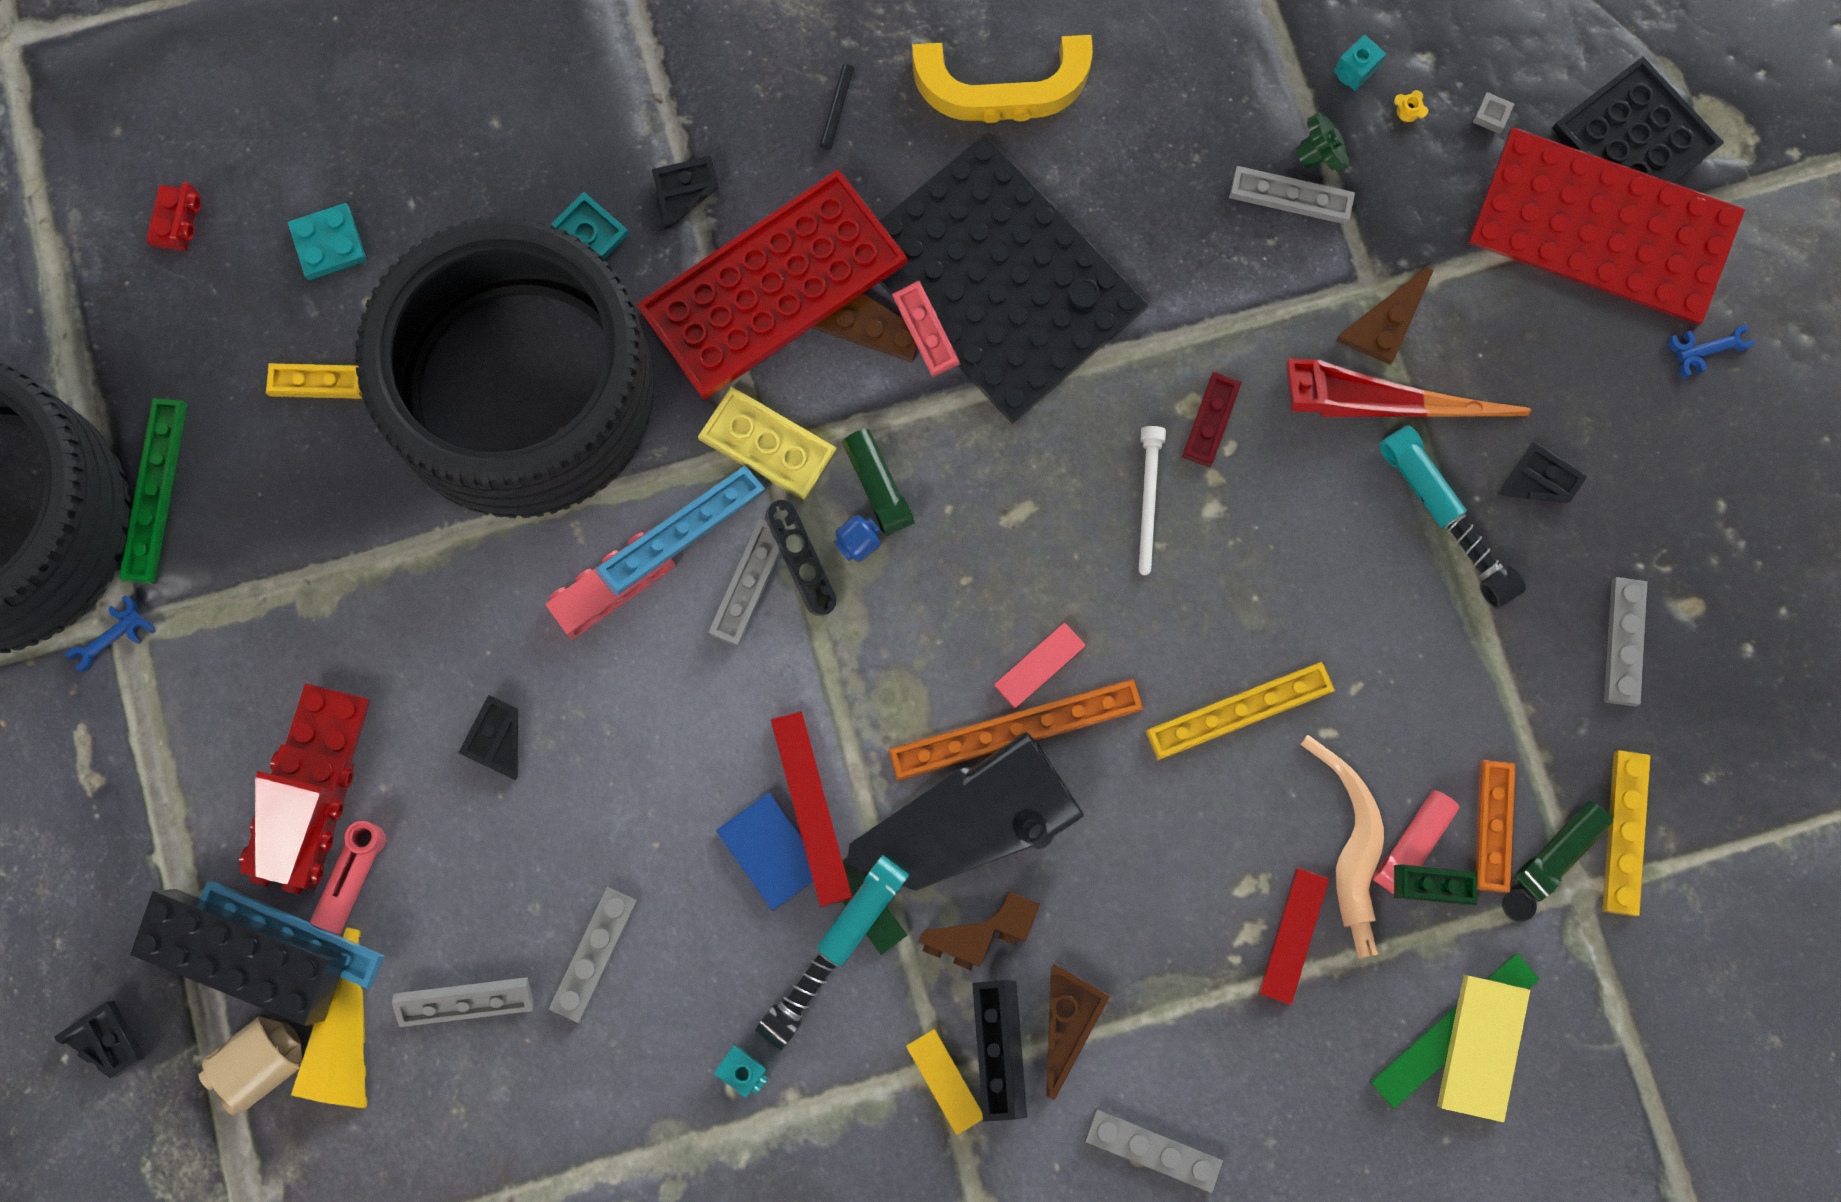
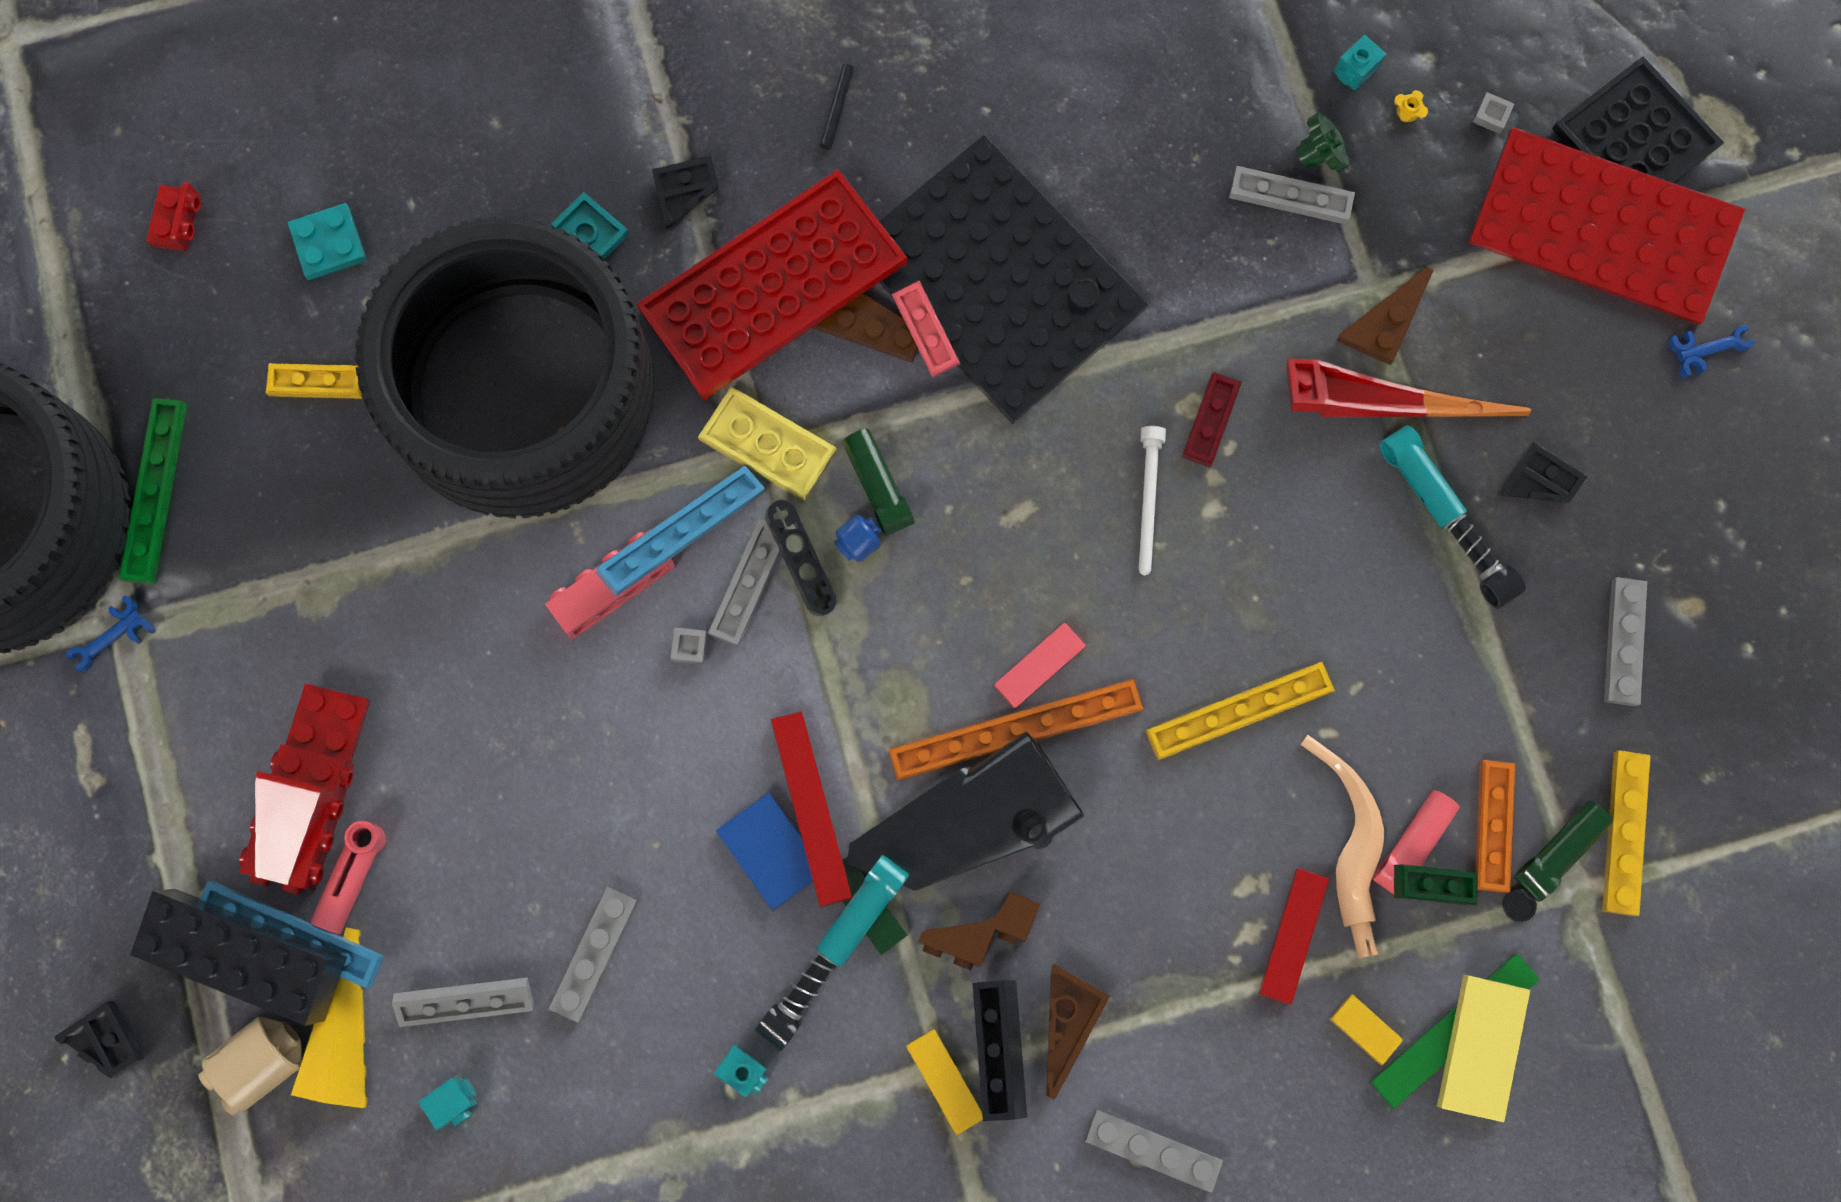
black wing [458,695,519,781] -> none
yellow arch [912,35,1093,123] -> none
none -> teal brick [418,1076,478,1131]
none -> light grey plate [670,627,707,664]
none -> yellow tile [1329,994,1403,1065]

